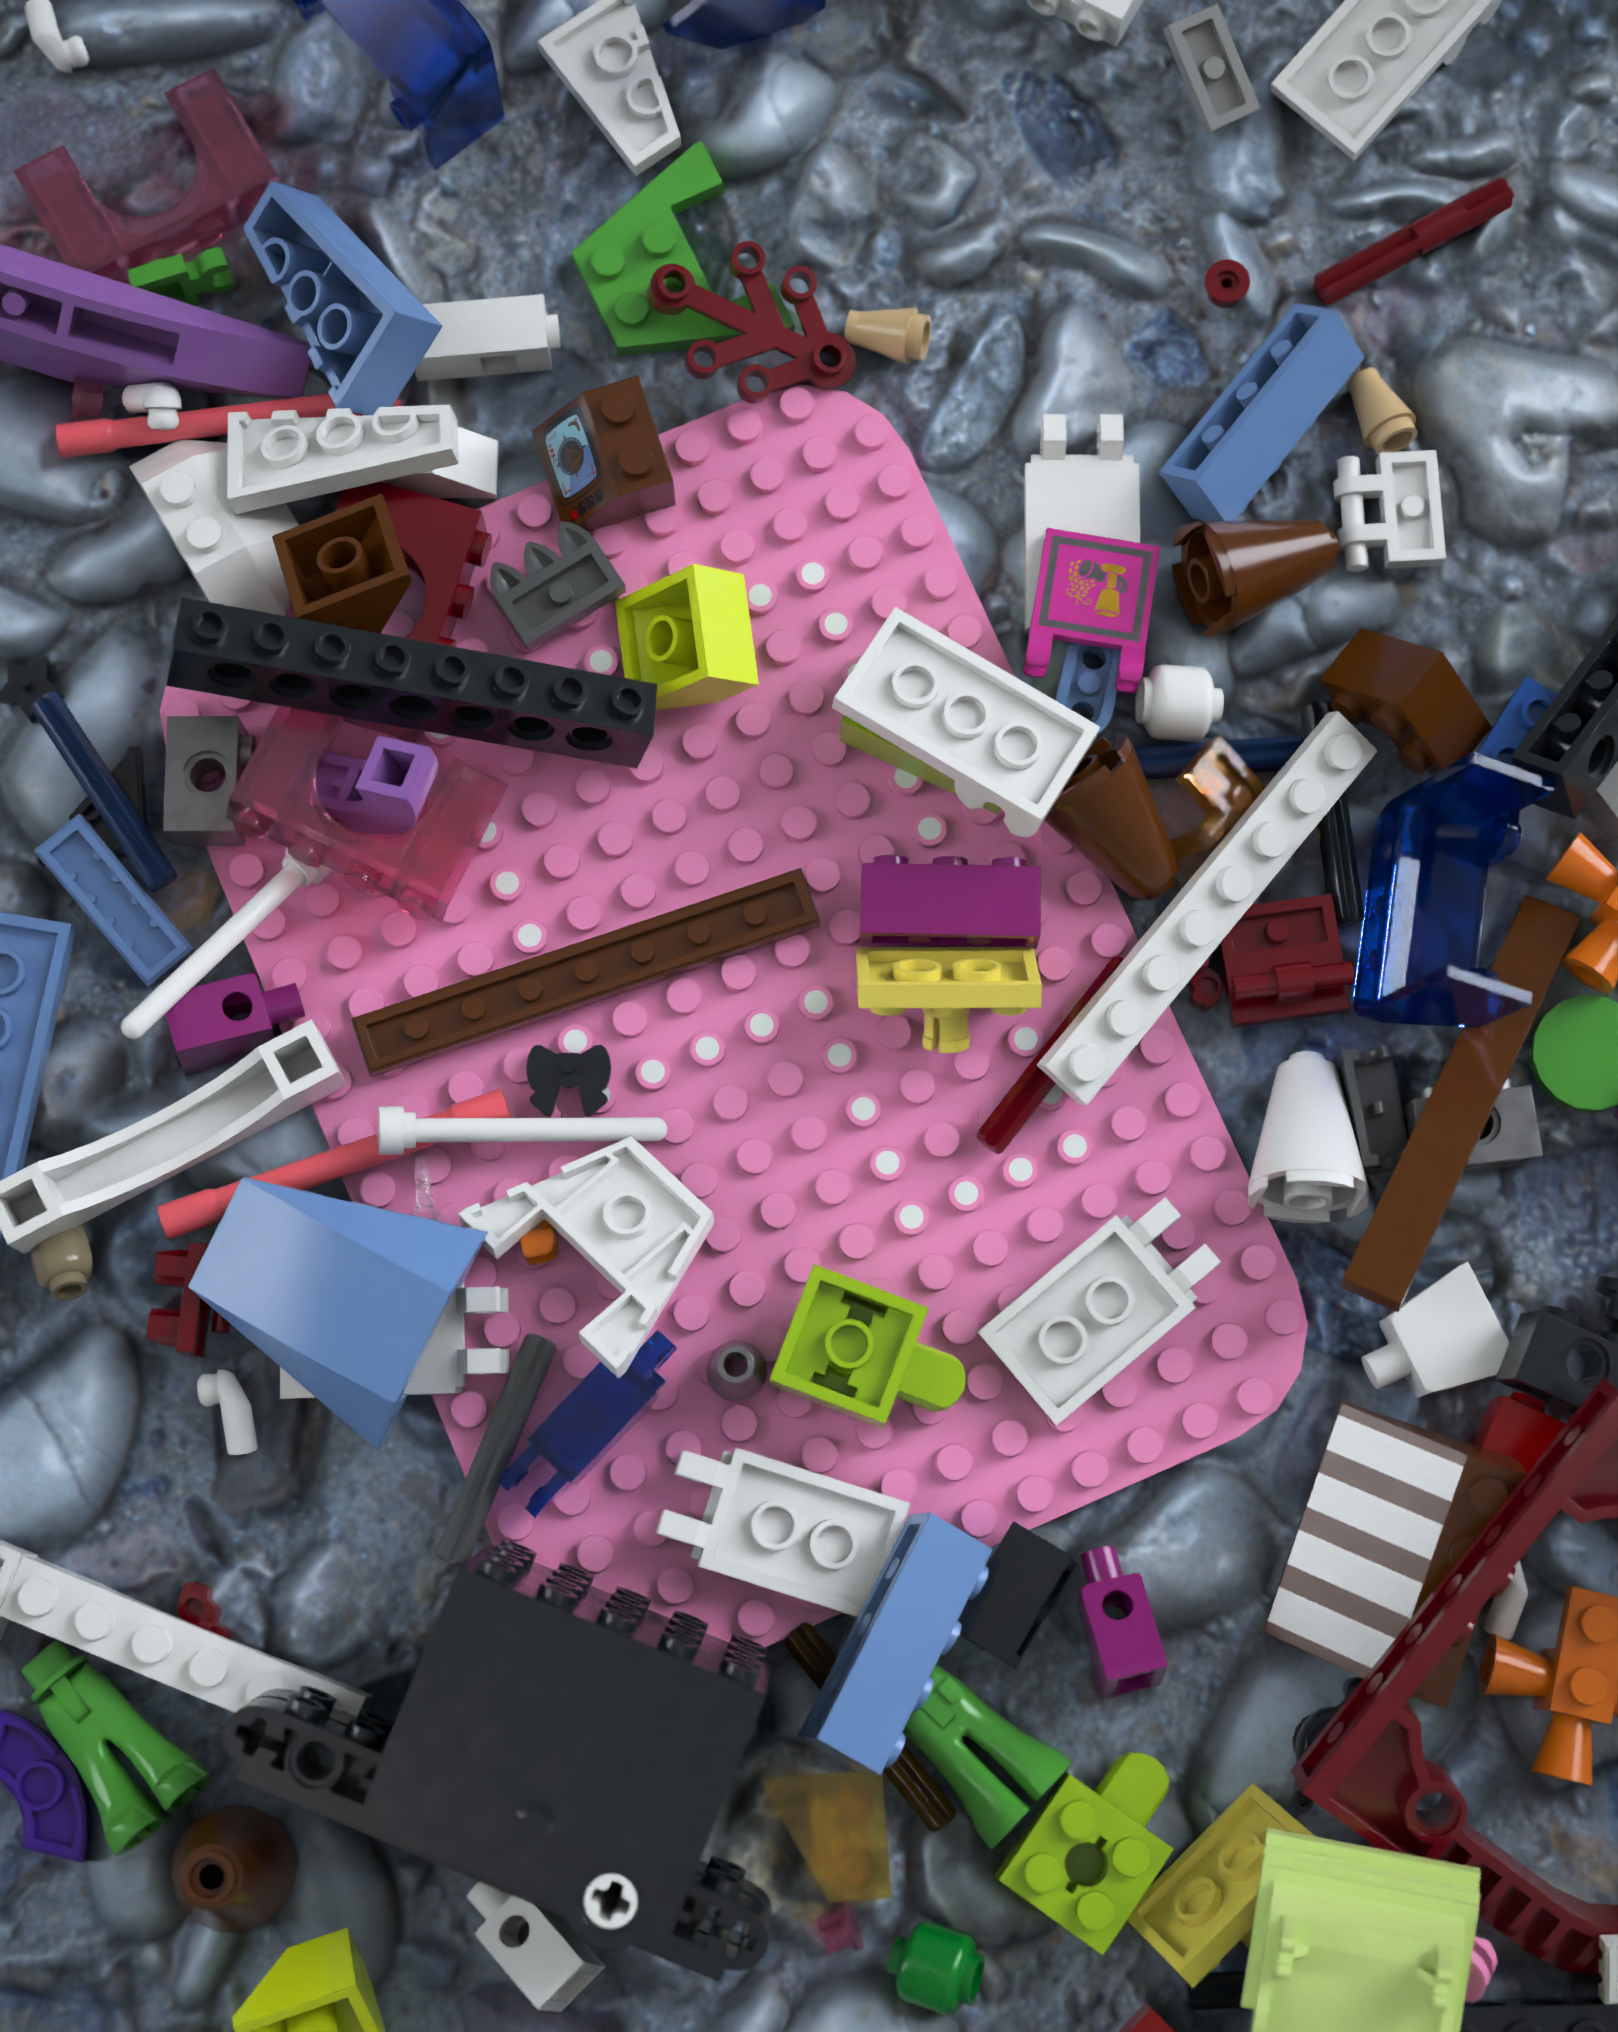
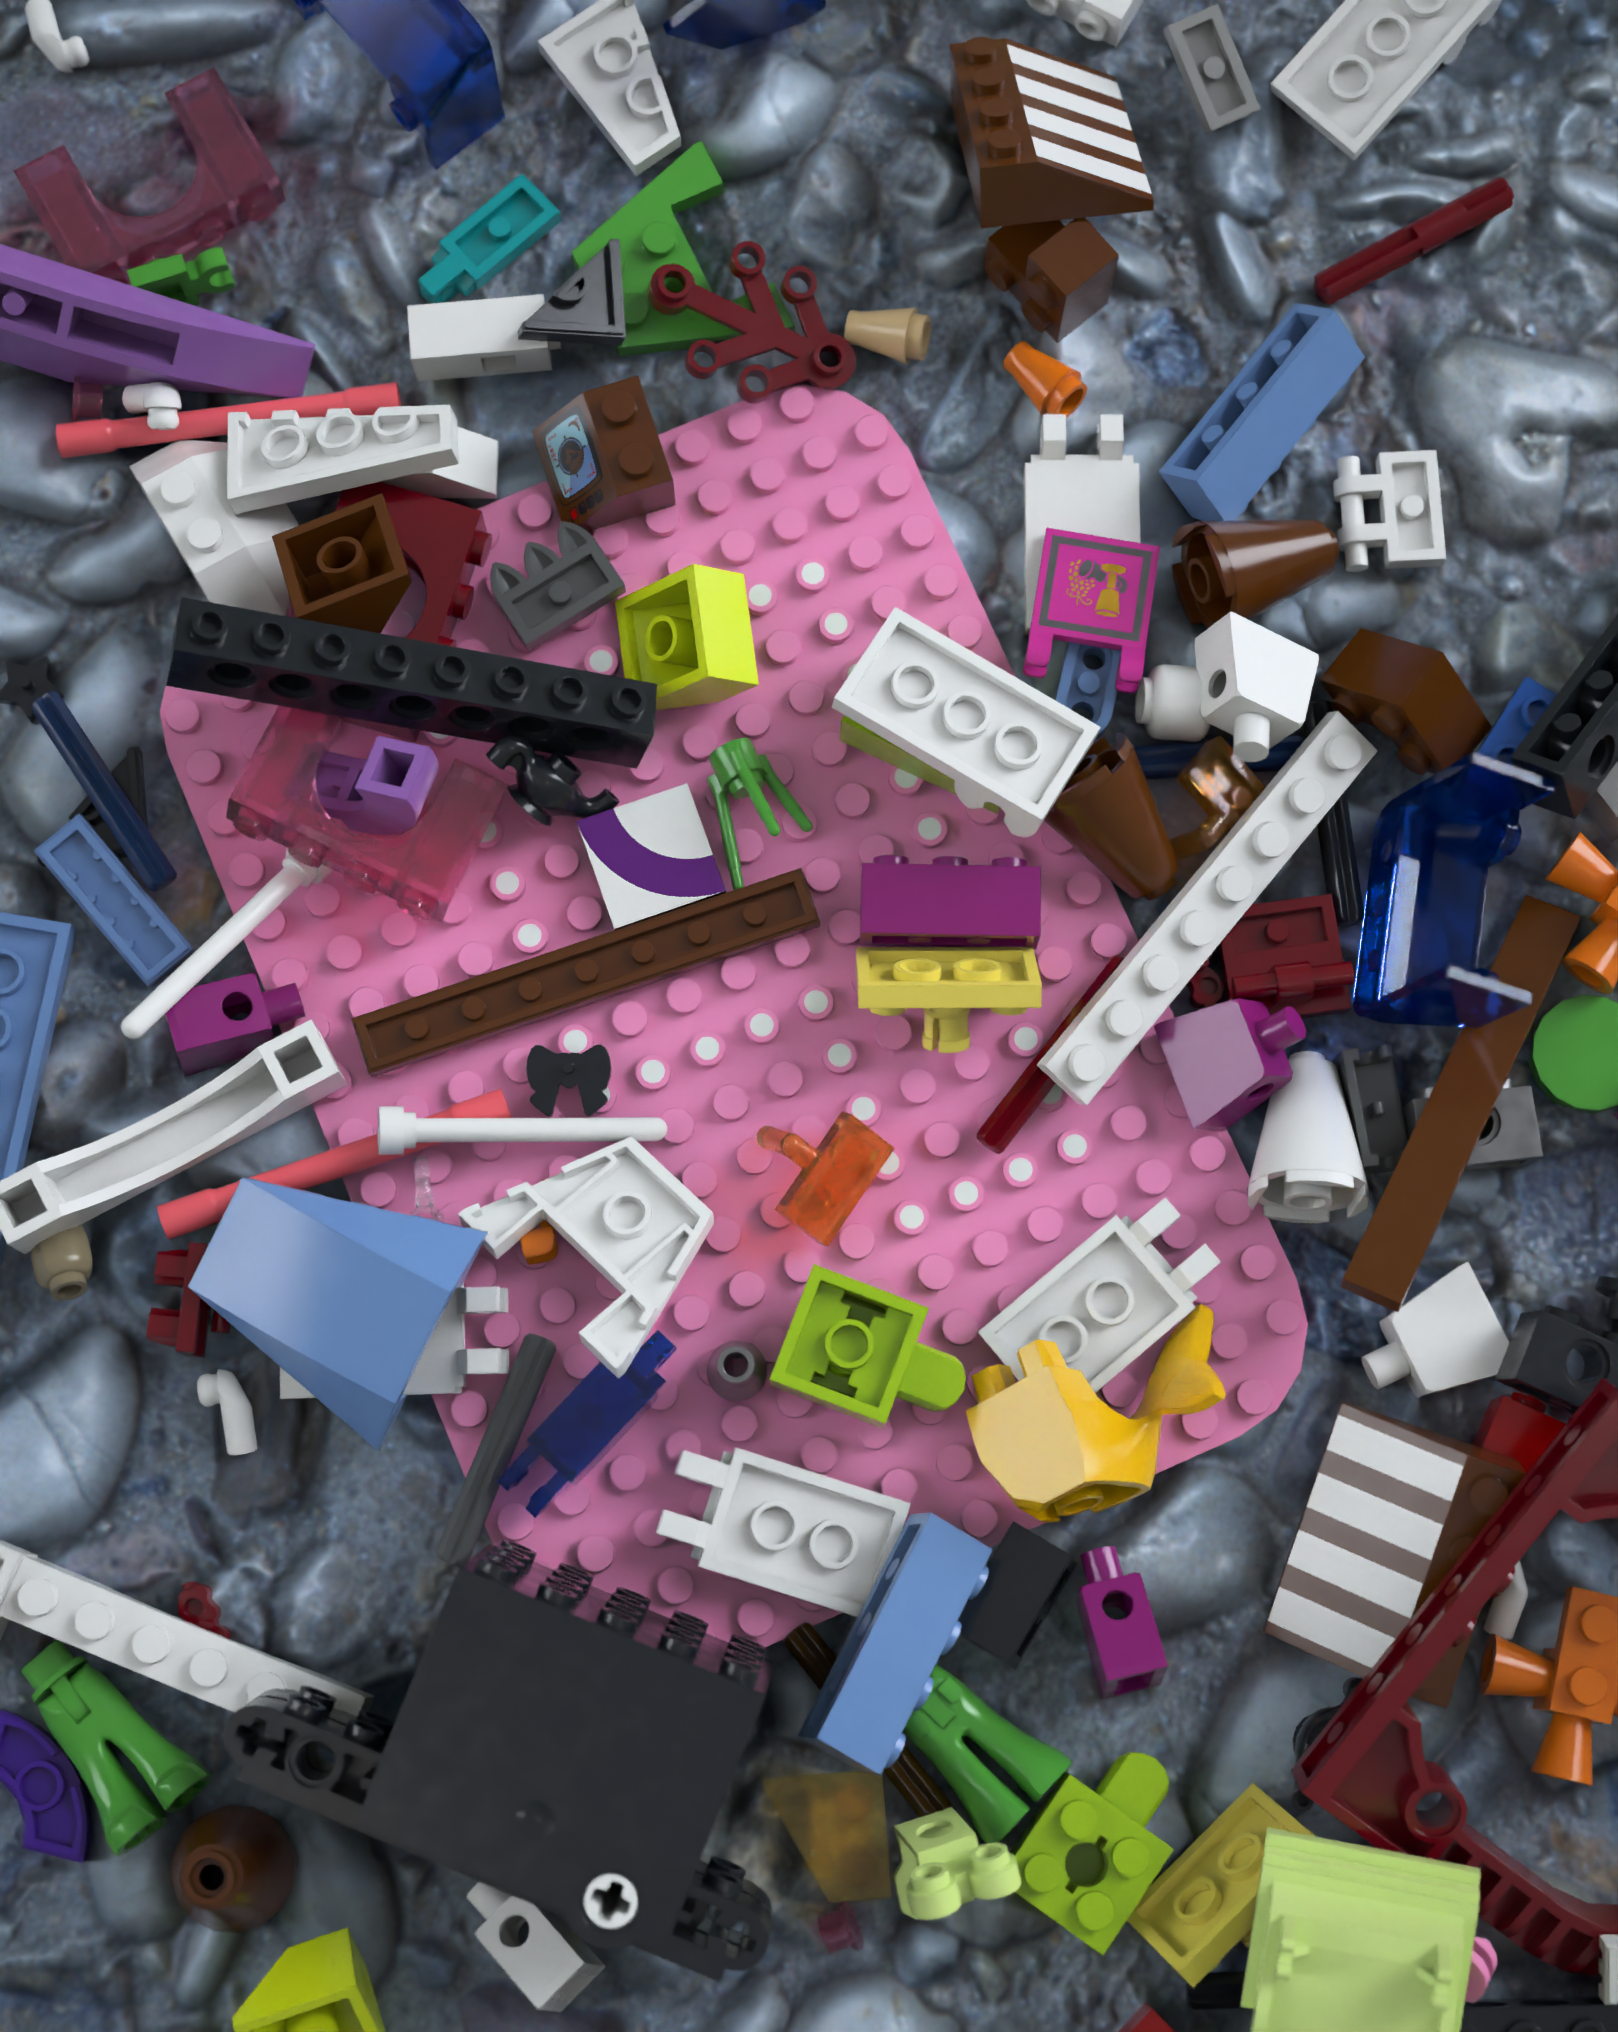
flat silver brick [163,716,257,846] -> none
medium blue wedge [243,181,443,415] -> none
green head [887,1921,985,2015] -> none
dark red piece [1205,260,1250,308] -> none
tan cone [1346,368,1417,455] -> none
none -> teal hinge [418,174,561,304]
none -> black piece [486,735,620,826]
none -> tile [518,239,626,346]
none -> tile [576,783,726,930]
none -> bright green plant [707,738,813,890]
none -> clear orange plate [756,1111,895,1247]
none -> yellowish green piece [893,1807,1021,1920]
none -> reddish brown slope [950,37,1154,228]
none -> yellow hips [966,1303,1226,1523]
none -> reddish brown brick [984,218,1119,343]
none -> orange cone [1003,341,1087,418]
none -> torso [1154,999,1306,1131]
none -> white torso [1194,611,1319,762]

